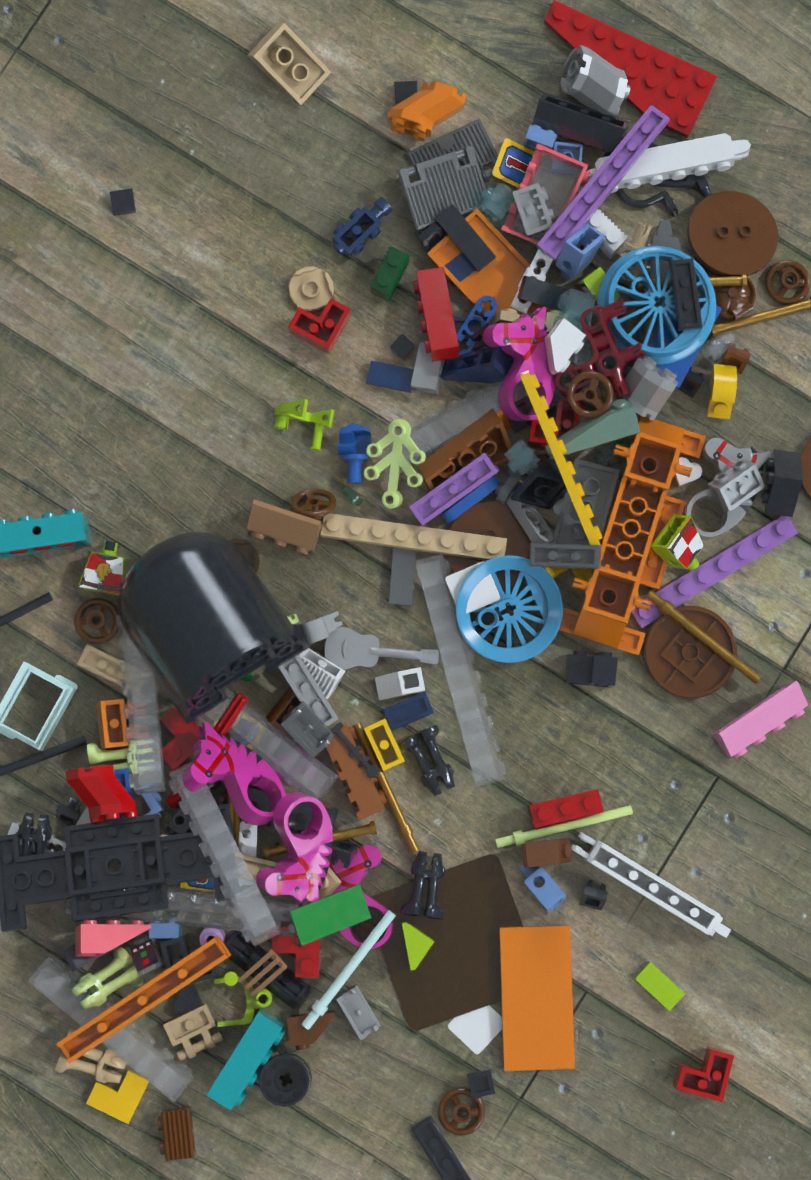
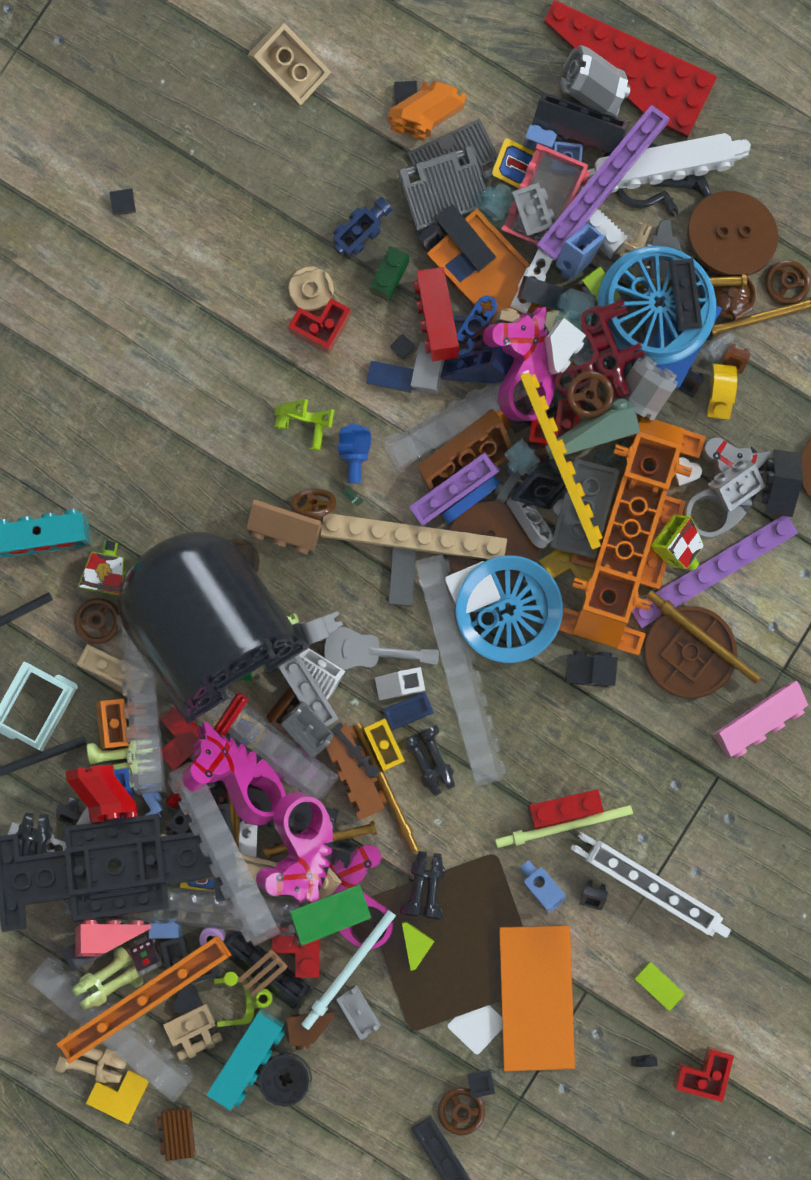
yellowish green plant [364,419,426,509] -> none
reddish brown slope [521,838,572,868] -> none
dark grey tile [530,543,601,569] -> none
none -> black tile [631,1054,658,1067]

